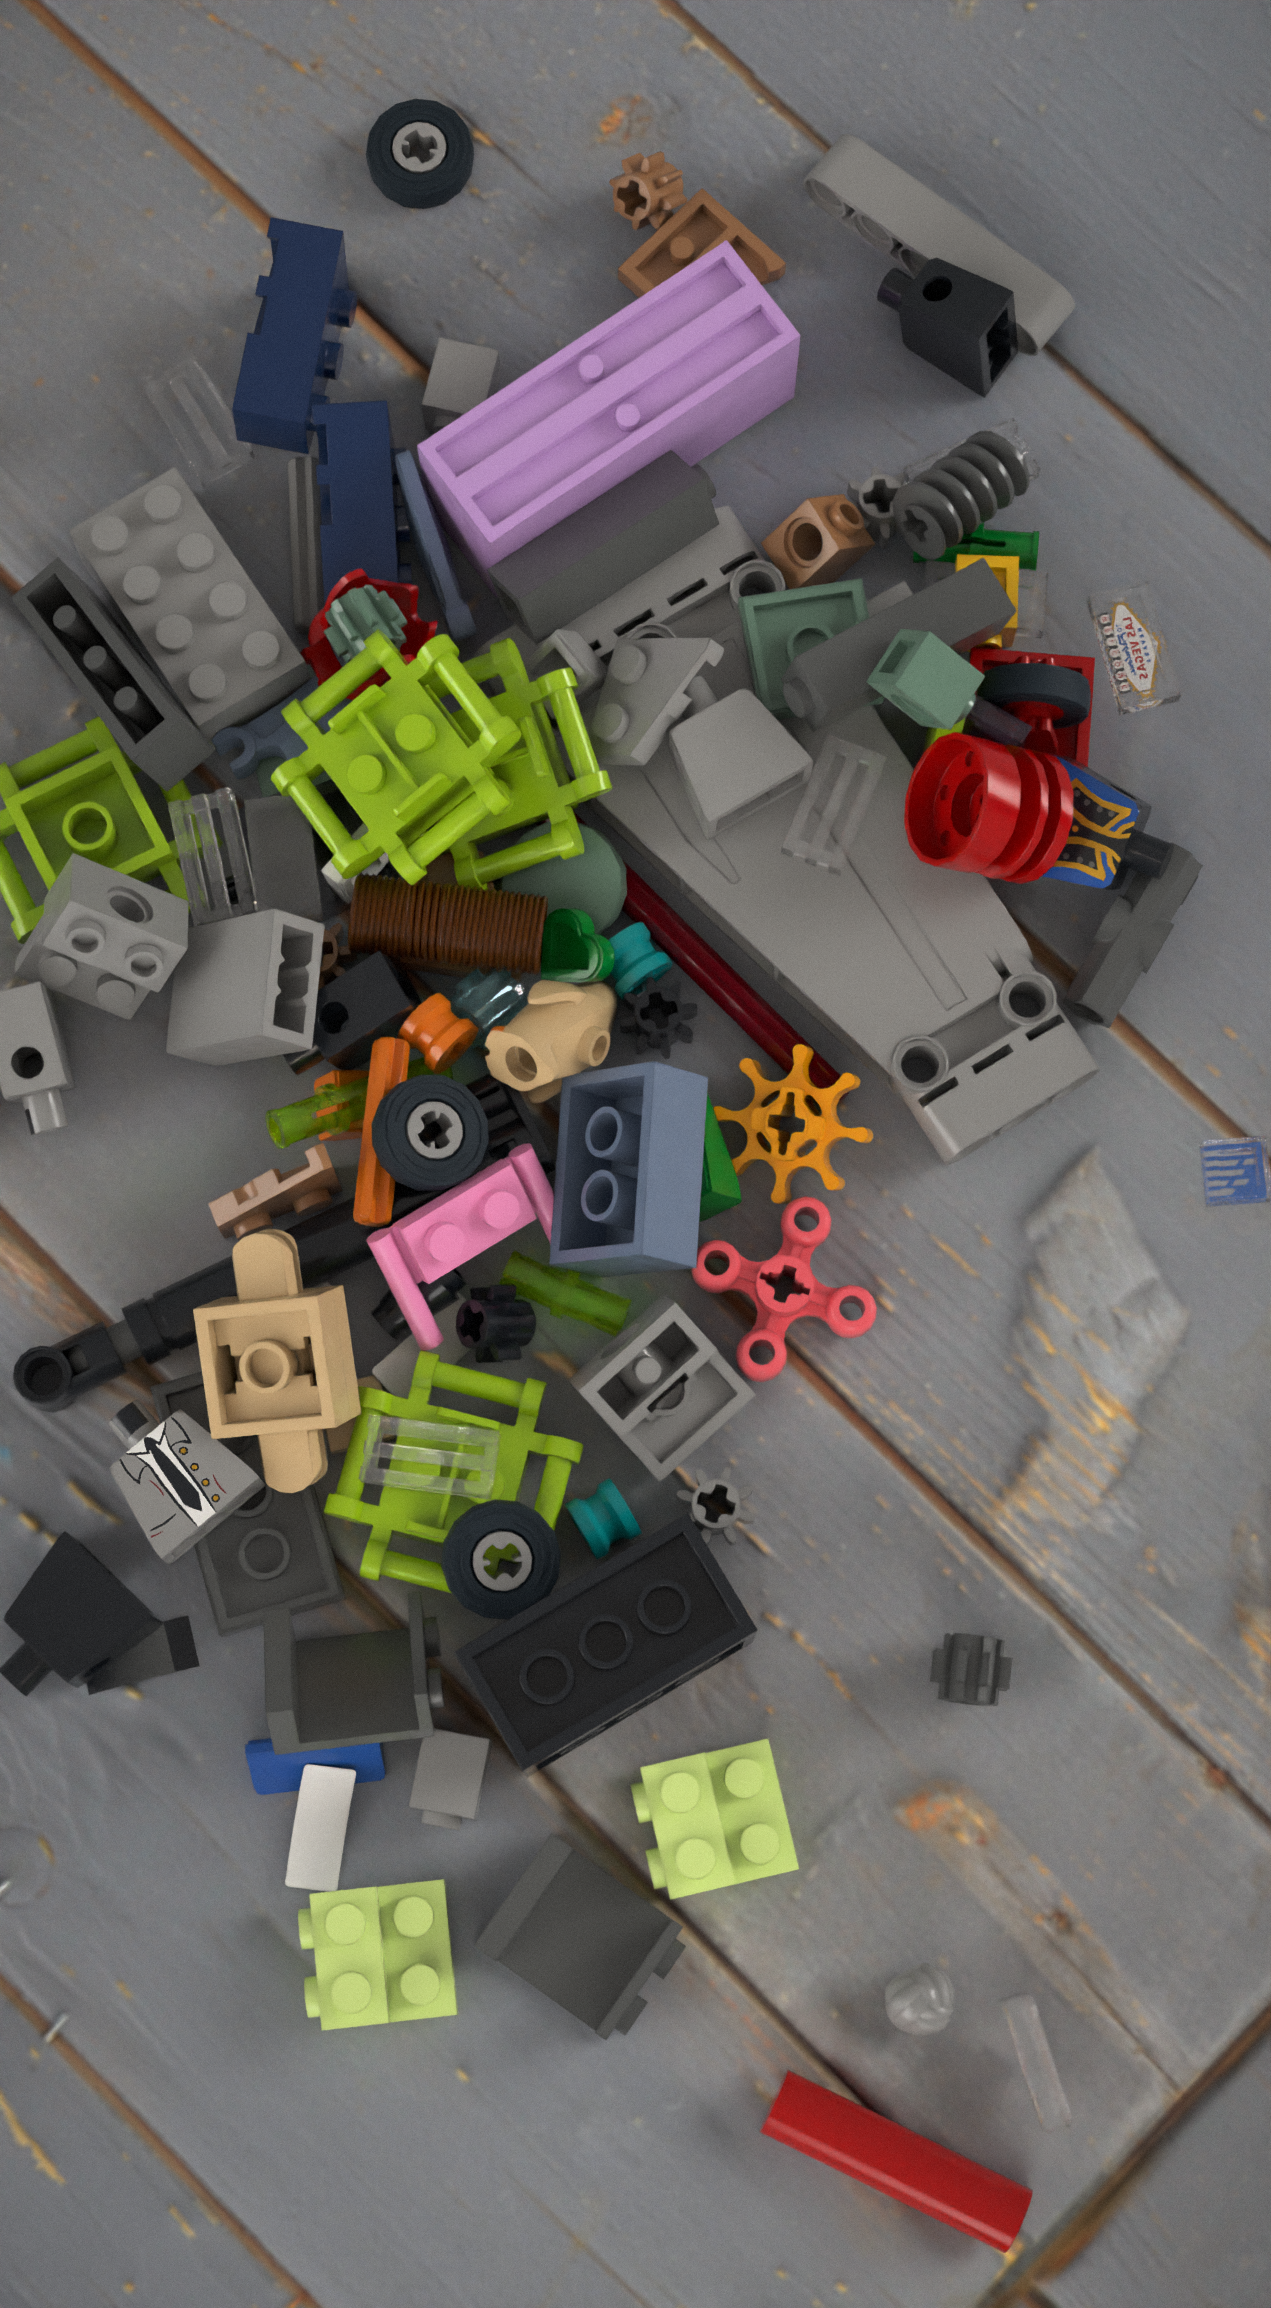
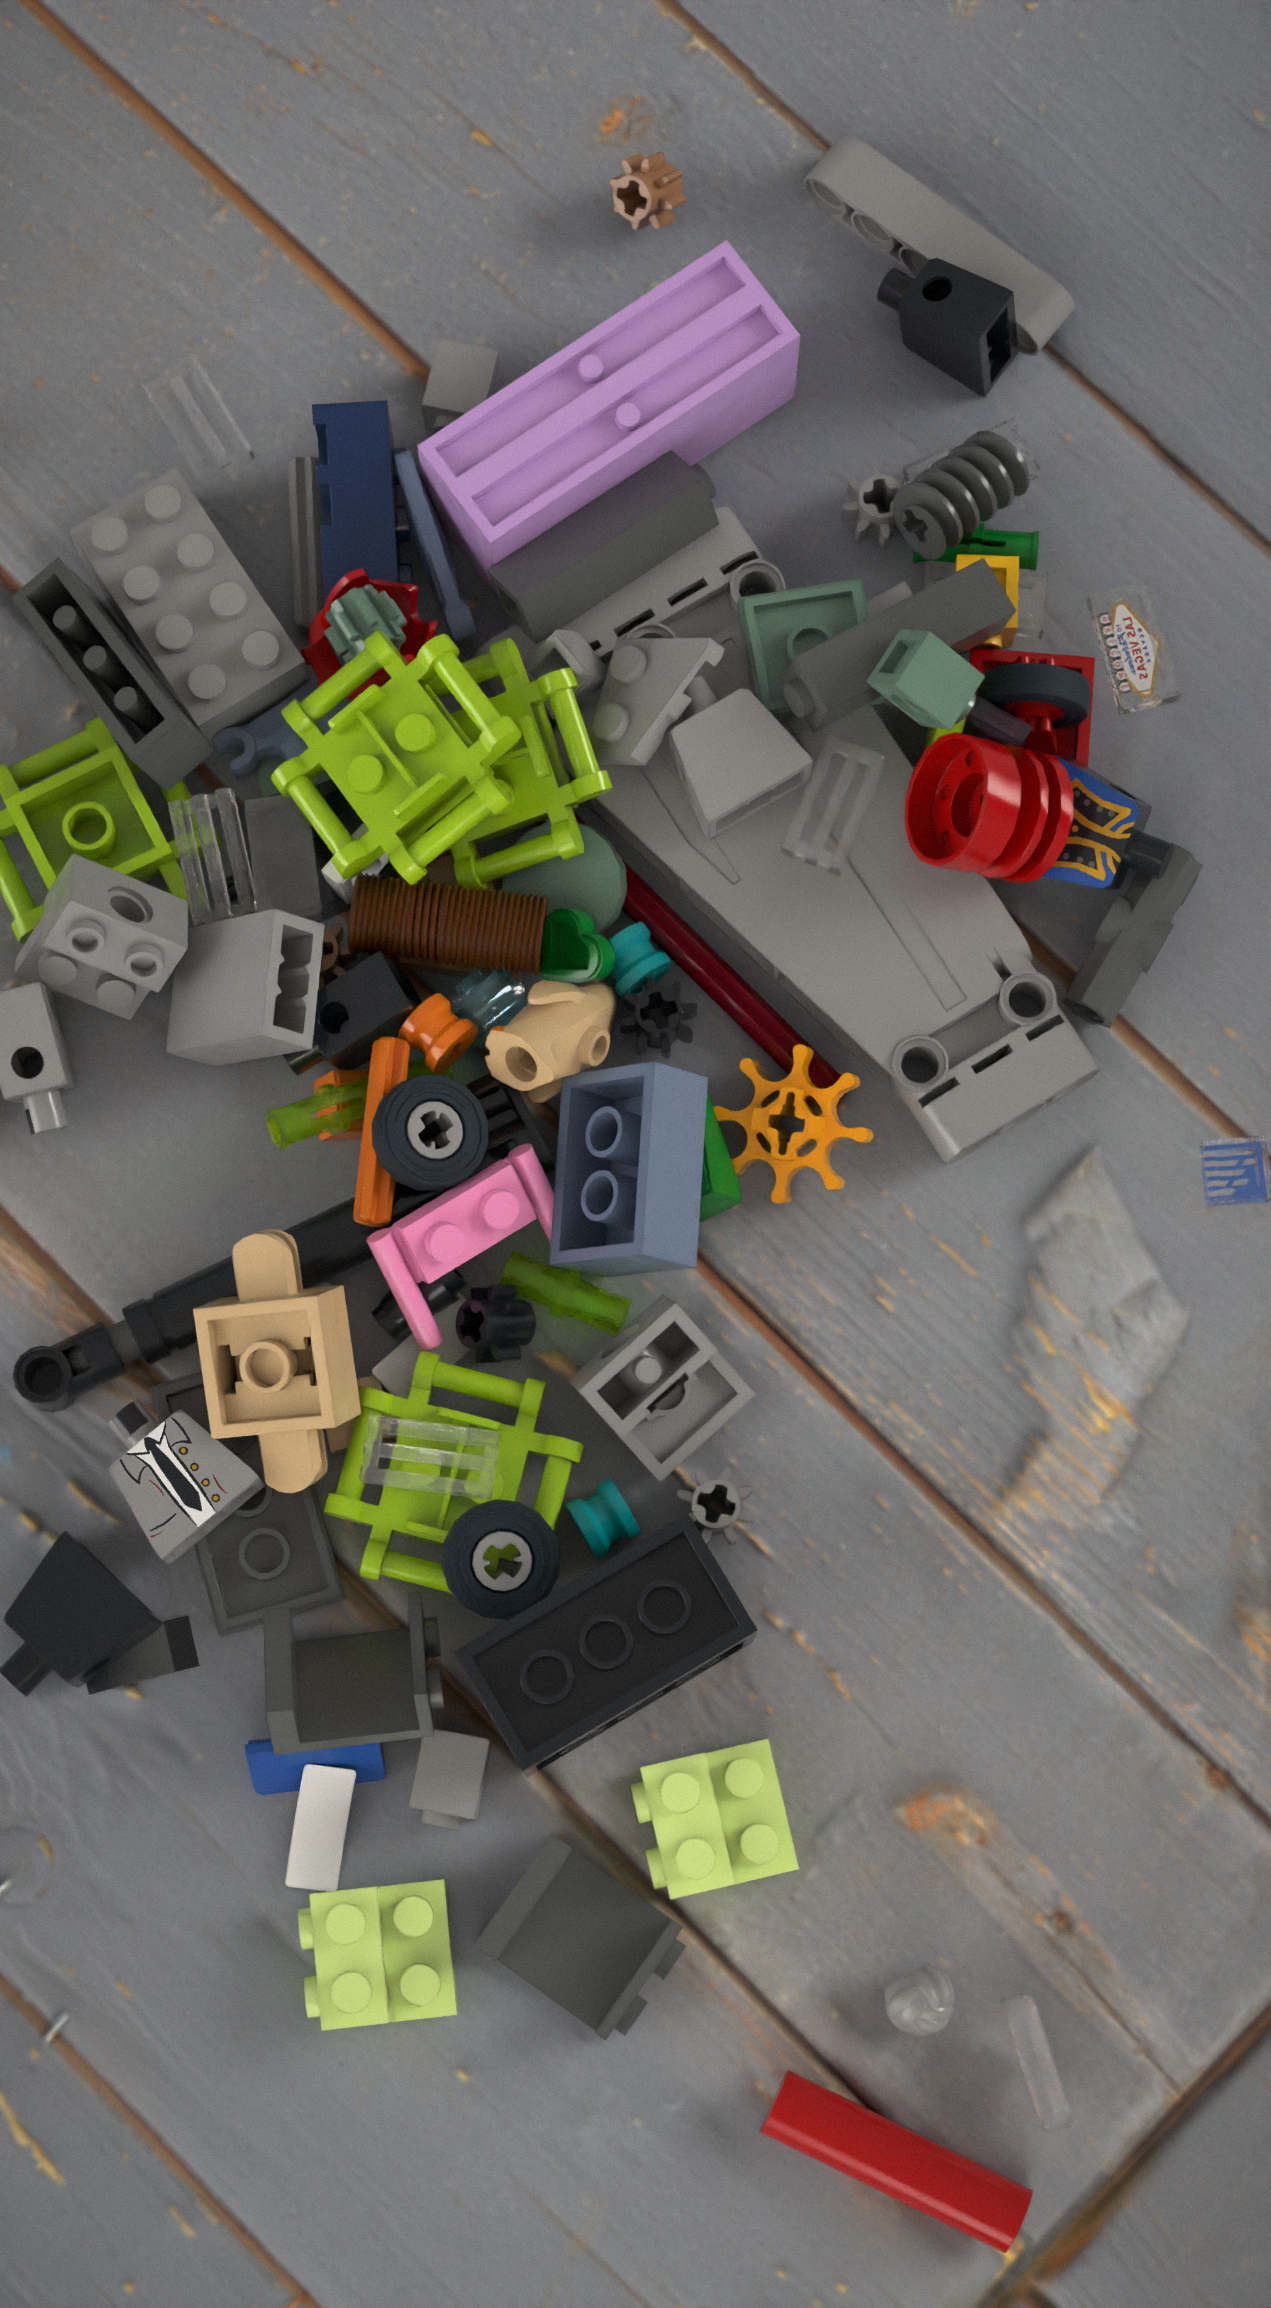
medium nougat wing [208,1143,343,1241] -> none
dark blue wedge [232,217,357,454] -> none
black bush [366,99,474,209] -> none
medium nougat wing [618,188,786,298] -> none
coral gear [691,1196,877,1382] -> none
medium nougat brick [761,494,875,589] -> none
dark grey gear [930,1633,1013,1706] -> none

